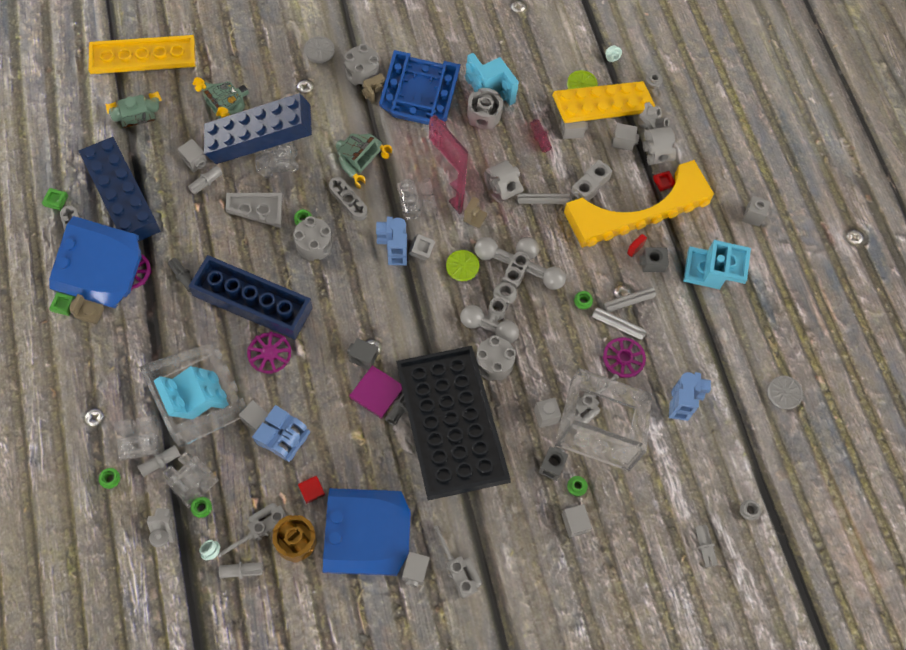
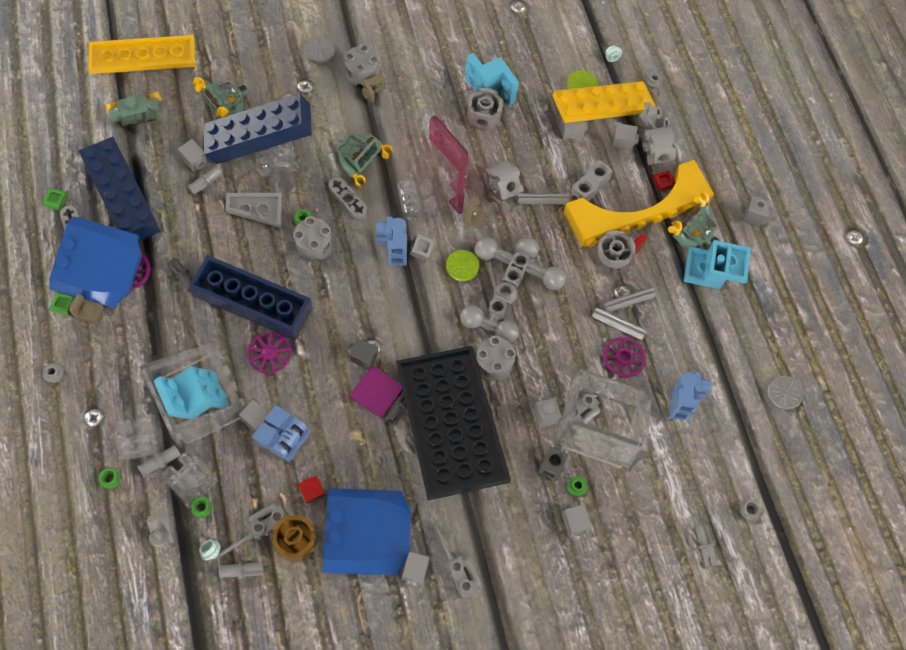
blue wedge [379,50,461,125] -> none
clear pink axle [530,119,552,153] -> none
bright green plate [574,291,593,309] -> none
dark grey brick [639,247,669,272] -> none
none -> light grey plate [42,363,64,383]
none -> light grey cylinder [597,230,636,269]
none -> torso [668,192,720,248]

